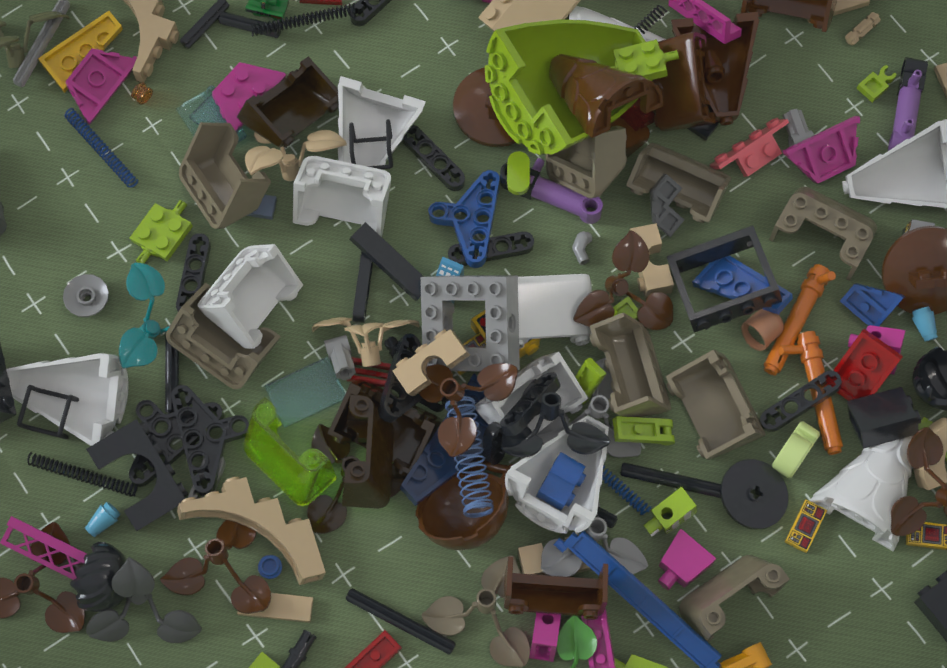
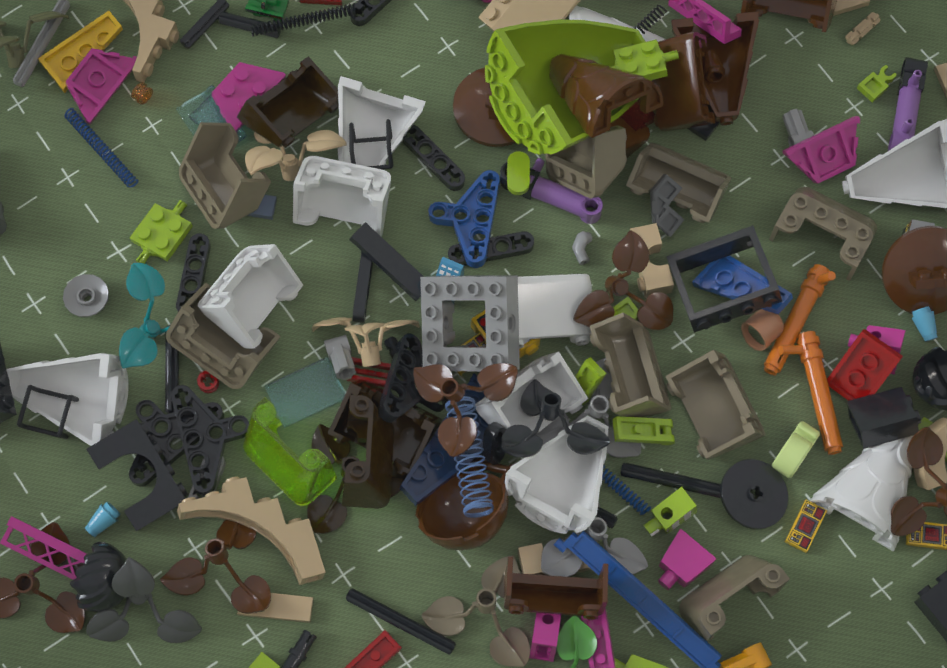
black piece [27,452,138,497] -> none
blue plate [258,555,282,579] -> none
tan arch [393,329,470,396] -> none
black beam [500,373,561,437] -> none
blue brick [536,452,586,511] -> none
coral bracket [709,118,789,177] -> none
black beam [760,371,842,432] -> none
blue wing [840,283,905,327] -> none
none -> red bush [197,371,219,394]

